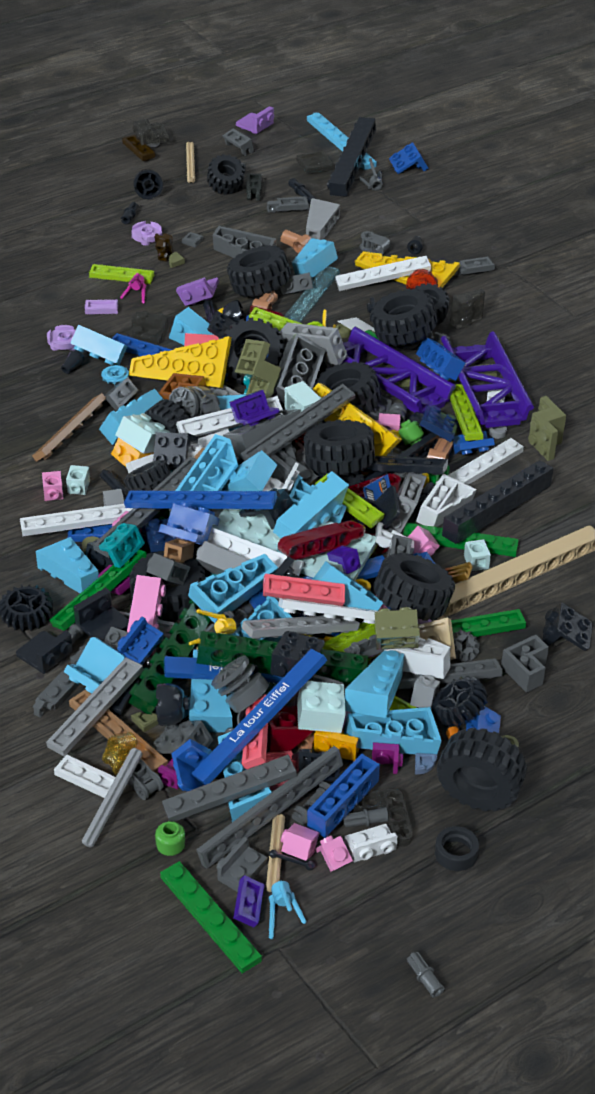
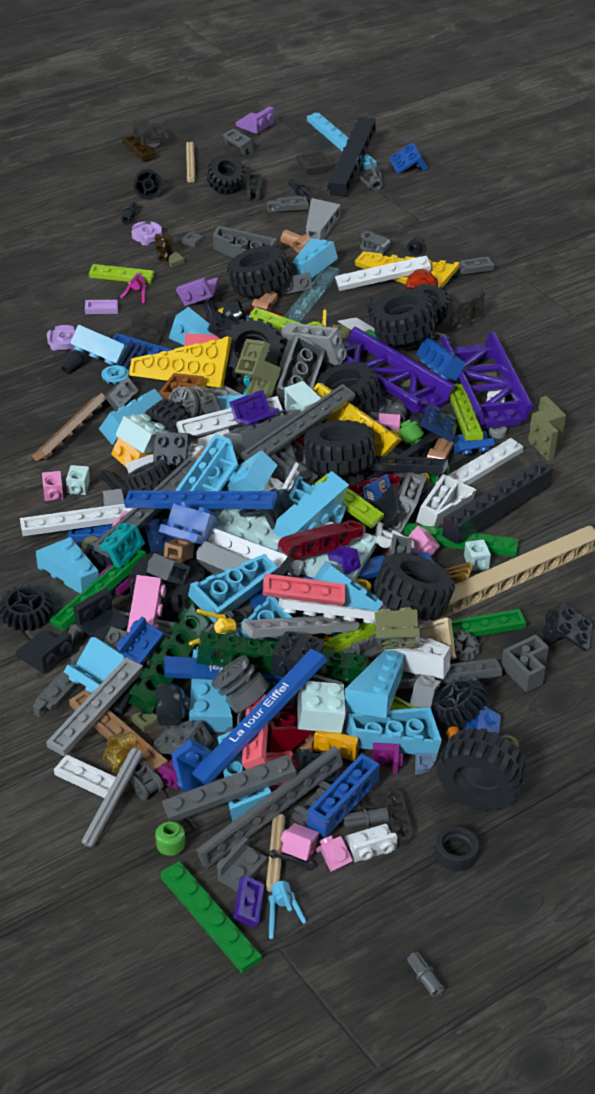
none -> dark blue tile [117,341,147,371]

